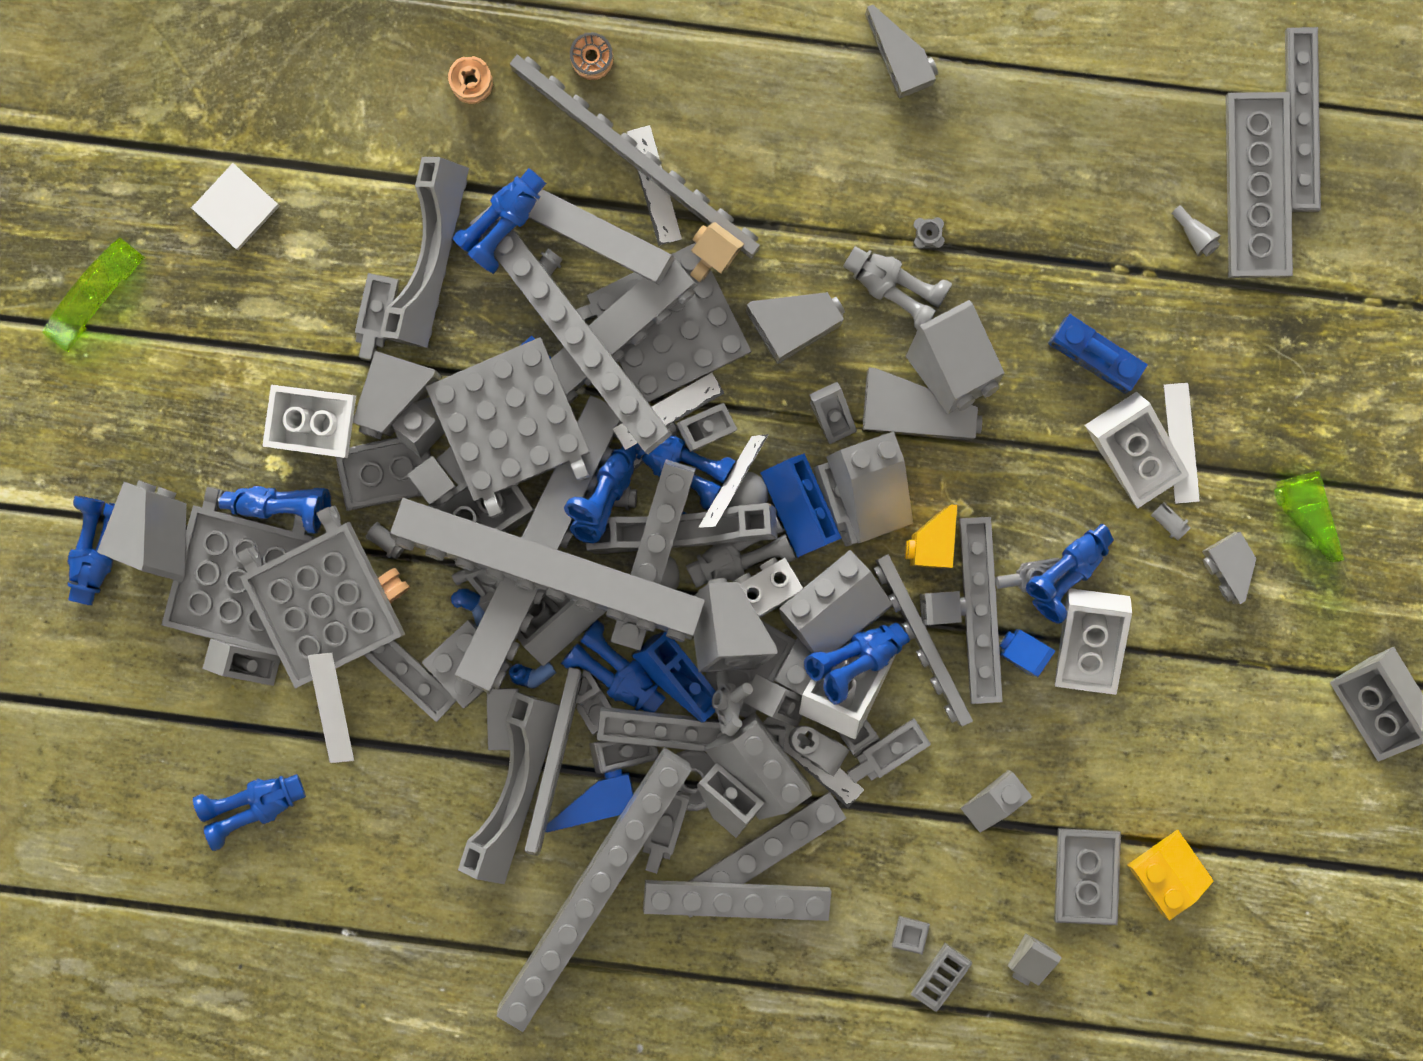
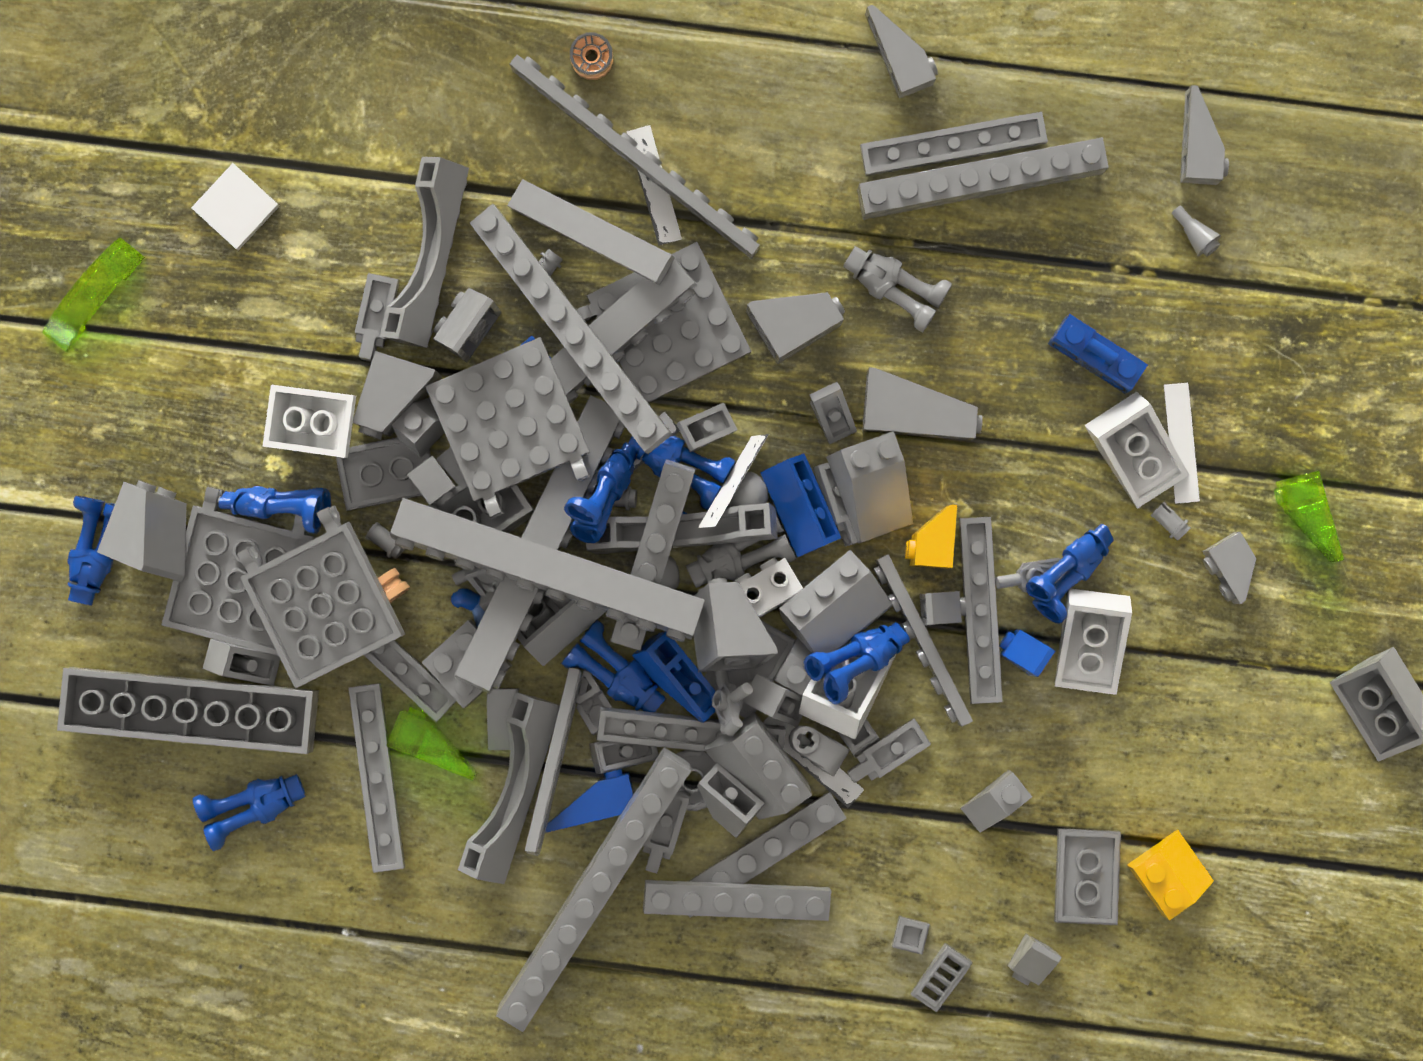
white sticker [308,653,354,763] -> none
light nougat wheel [448,56,493,104] -> none
blue piece [452,168,547,274] -> none
arm [509,662,557,689] -> none
white sticker [613,373,724,450] -> none
tan brick [690,222,745,282] -> none
light grey slope [905,300,1004,414] -> none
light grey plate [913,217,945,249] -> none
light grey plate [1226,92,1293,278] -> none
light grey tile [1285,27,1321,212] -> none
none -> light grey brick [57,667,319,754]
none -> light grey plate [349,683,405,873]
none -> clear neon green slope [386,707,478,780]
none -> light grey slope [433,288,502,363]
none -> light grey brick [857,137,1109,220]
none -> light grey plate [860,112,1048,176]
none -> light grey slope [1180,85,1229,185]

